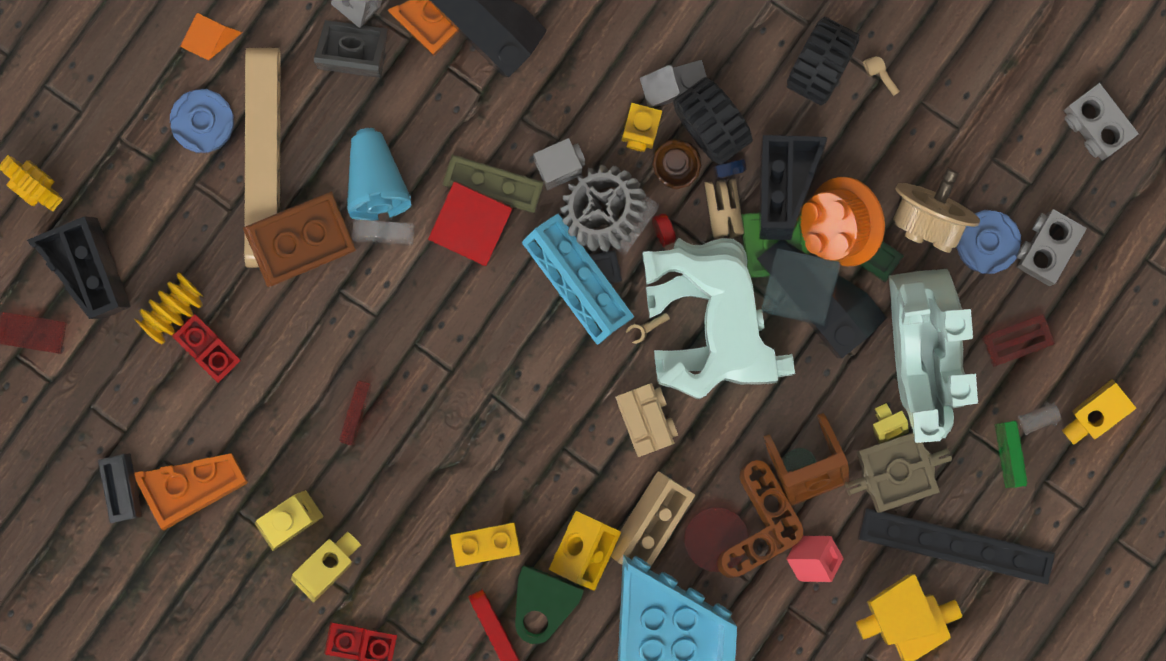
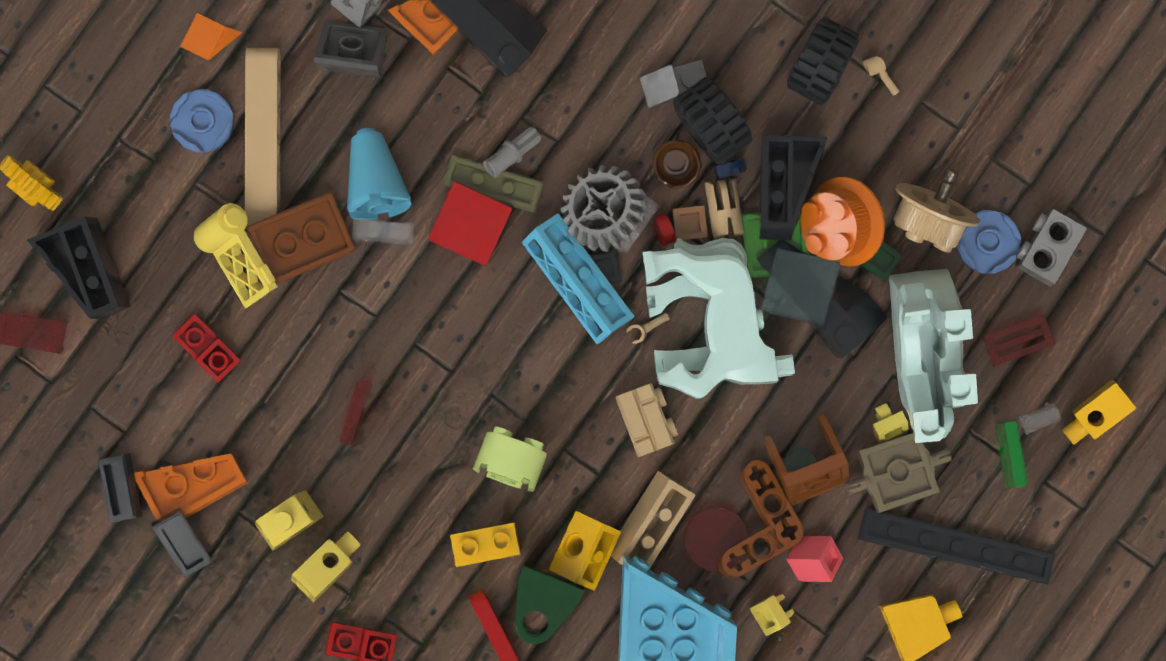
yellow piece [134,272,204,344] -> none
light grey brick [533,138,585,191] -> none
yellow bracket [622,103,662,152] -> none
yellow torso [856,573,940,645] -> none
light grey brick [1063,83,1139,161] -> none
none -> black tile [151,507,213,578]
none -> light yellow piece [194,203,277,309]
none -> yellowish green brick [473,426,547,492]
none -> light grey axle [483,127,541,178]
none -> medium nougat tile [672,205,708,241]
none -> light yellow tile [749,594,794,636]

